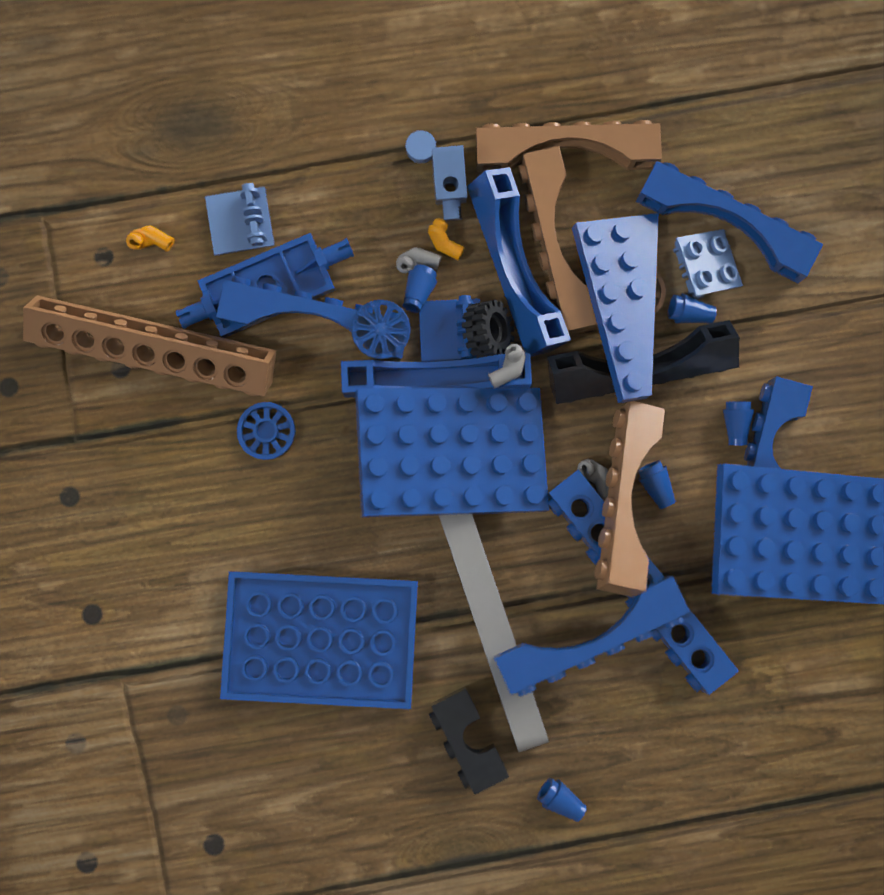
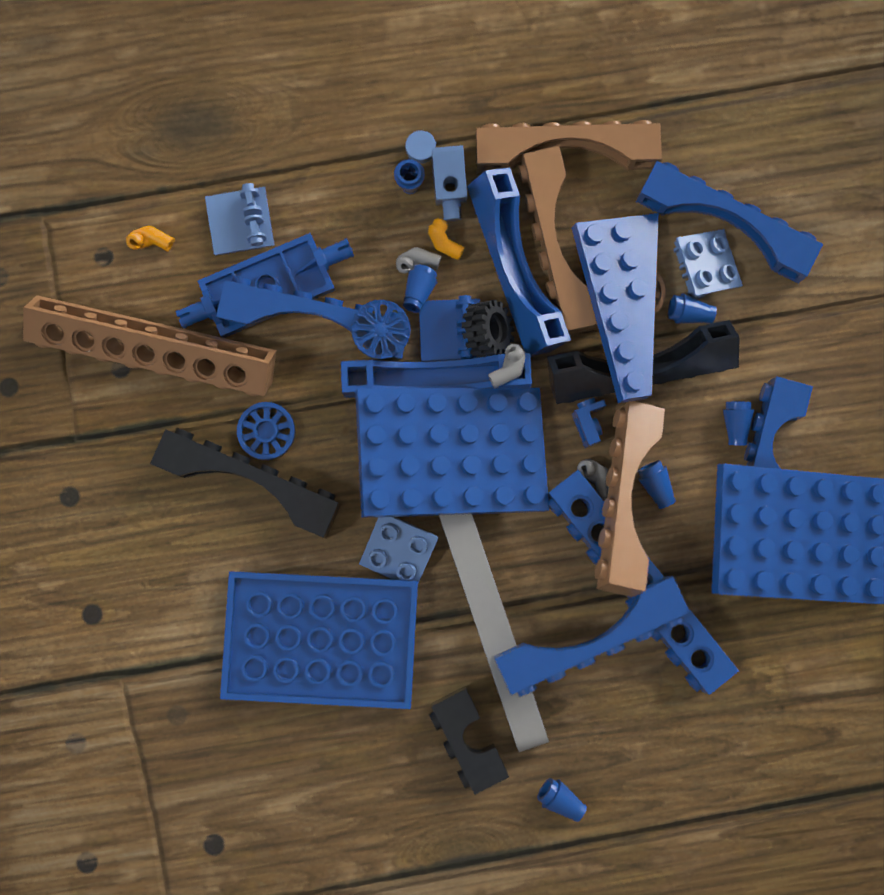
none -> black arch [150,428,341,538]
none -> medium blue hinge [359,517,439,583]
none -> blue cone [394,159,425,194]
none -> blue bracket [572,398,607,448]

